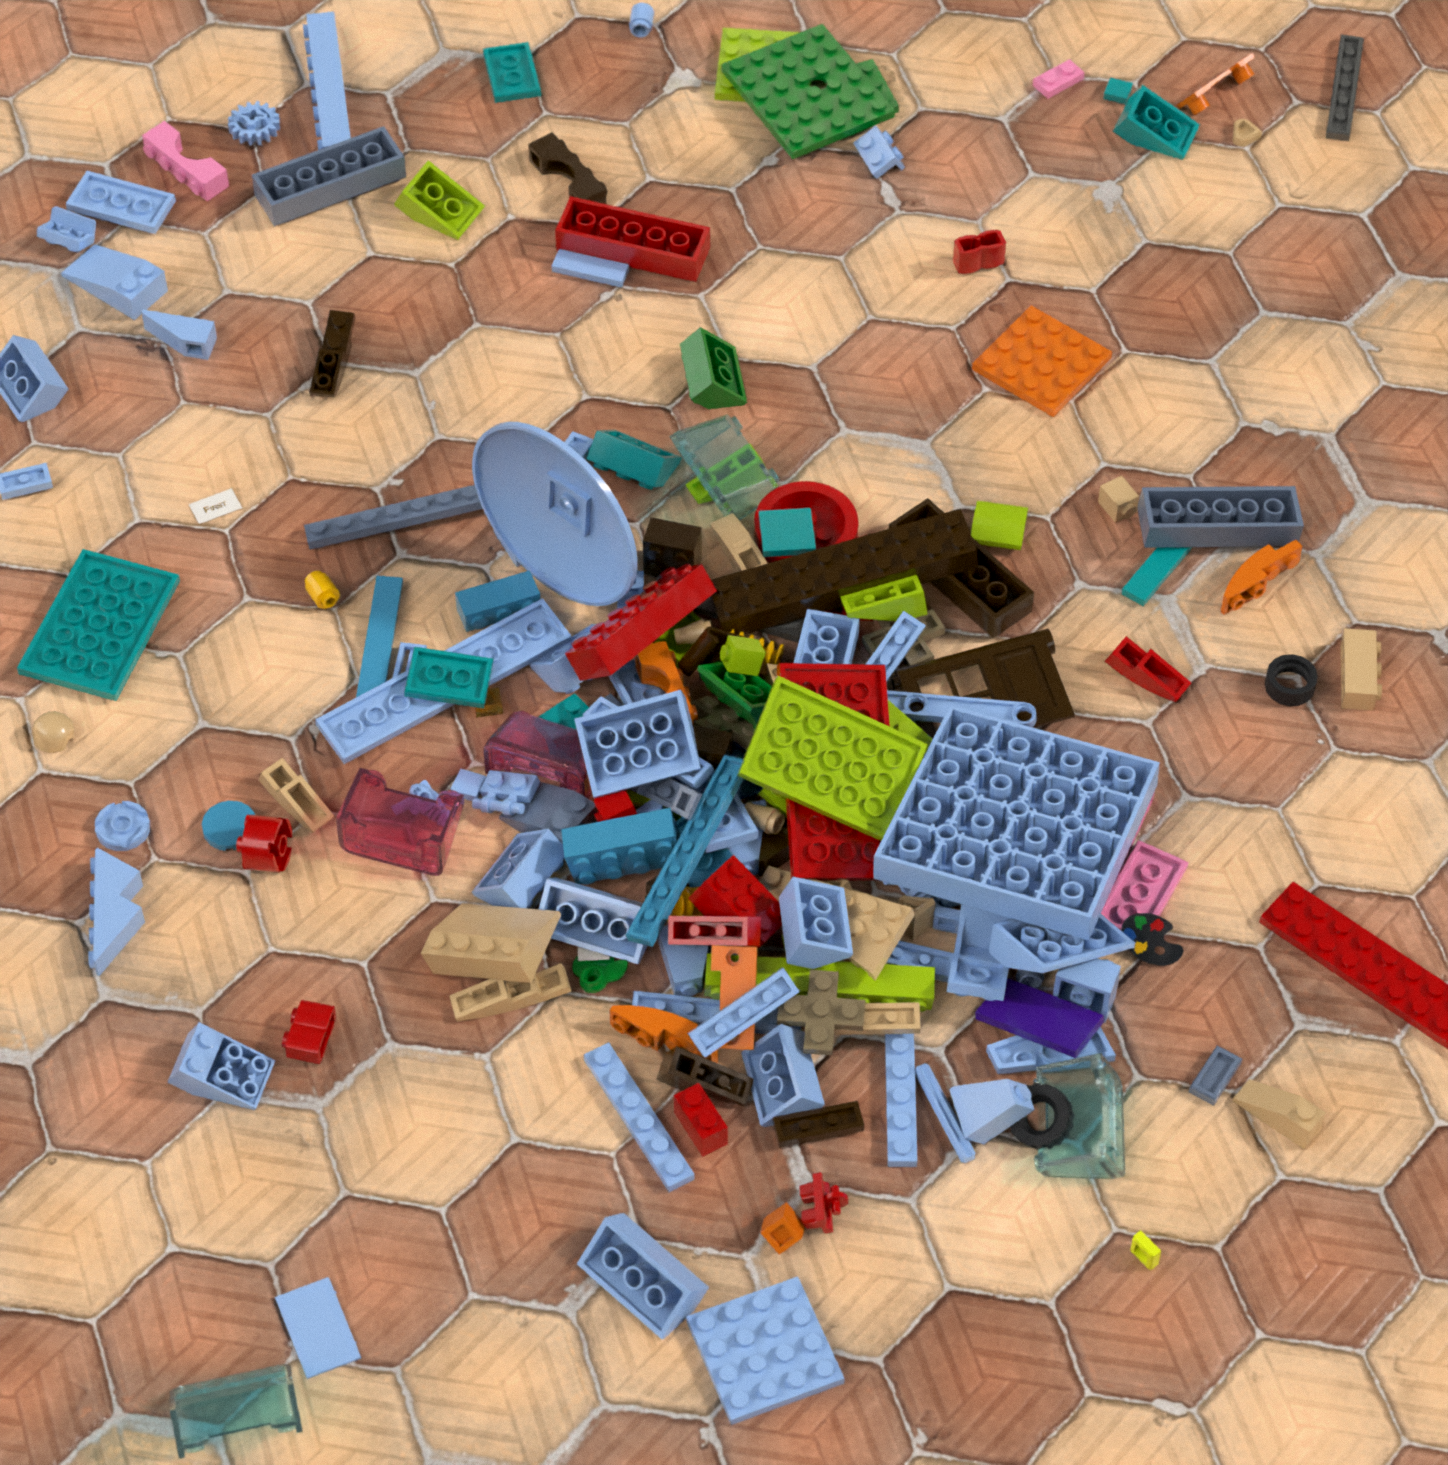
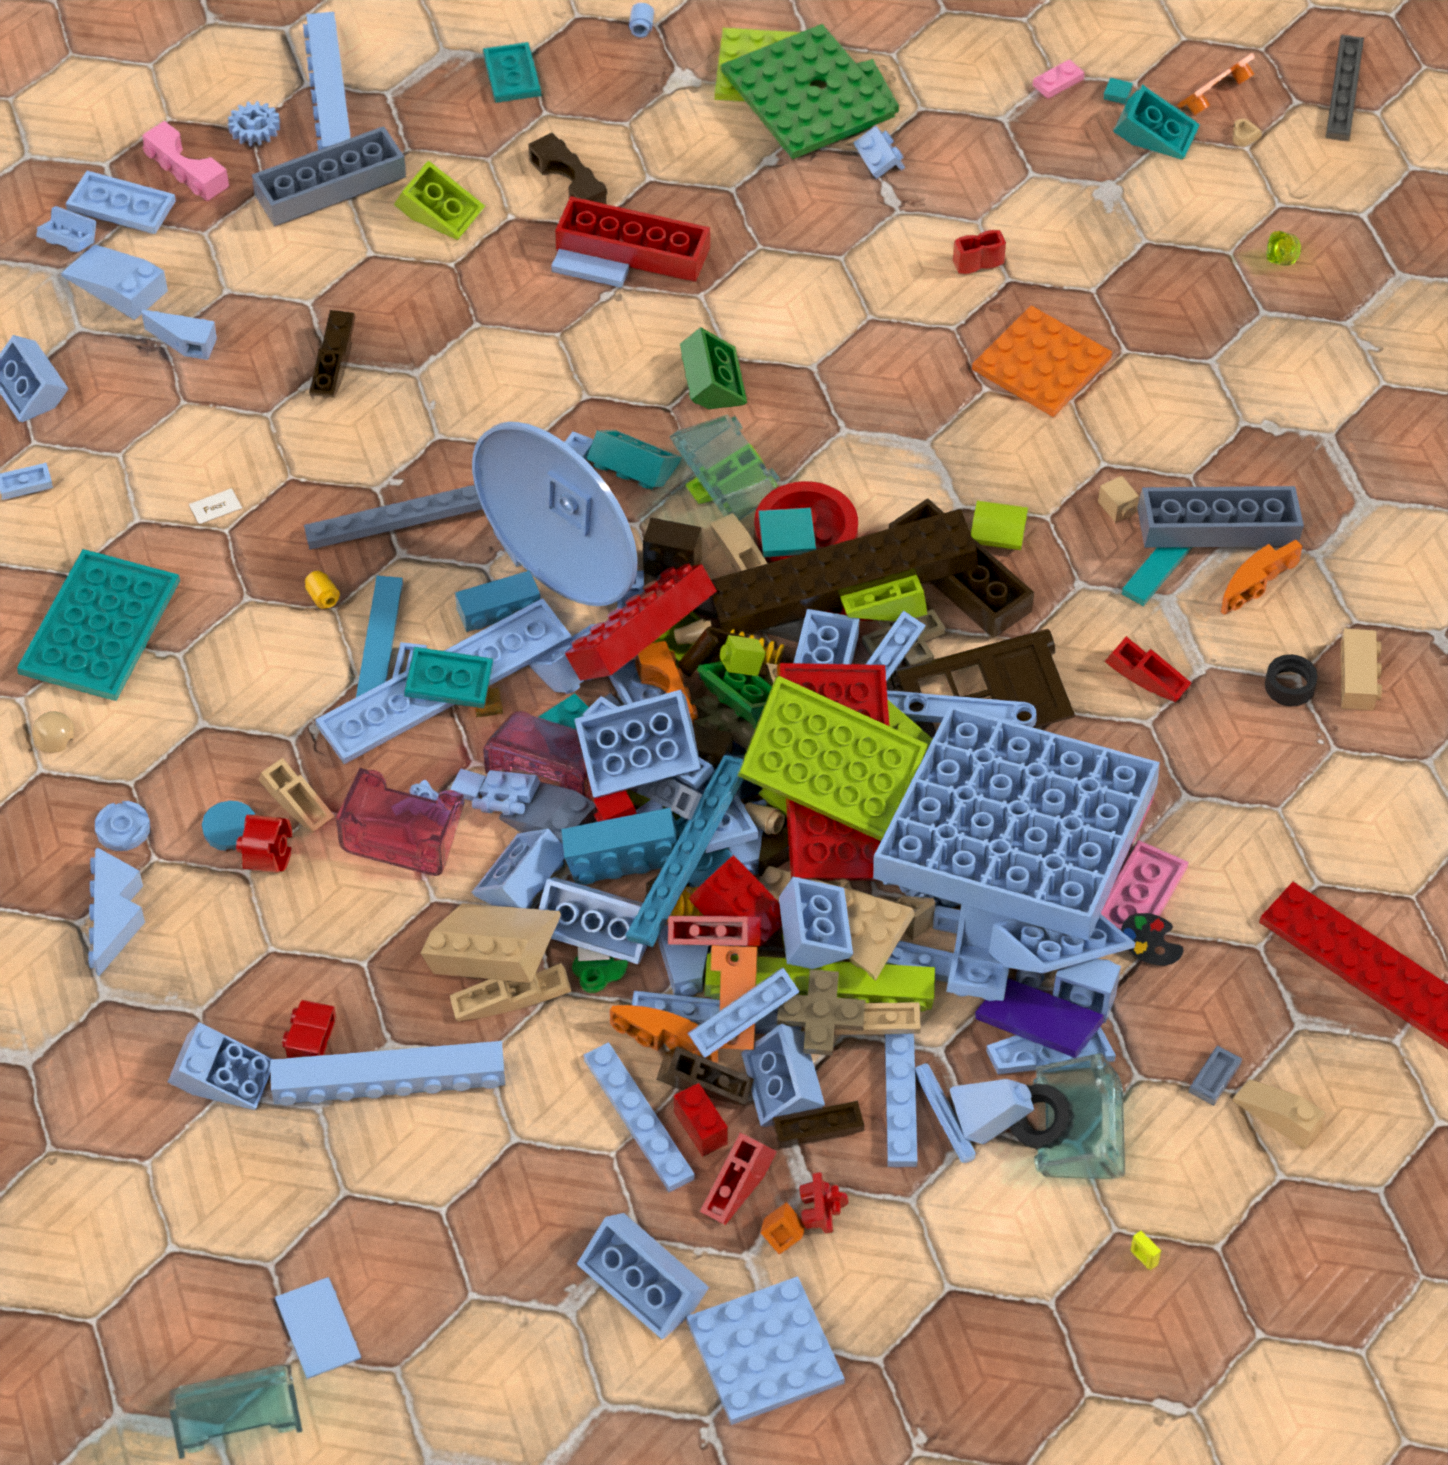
none -> light blue brick [270,1041,505,1106]
none -> red slope [700,1132,777,1225]
none -> clear neon green piece [1266,231,1301,266]

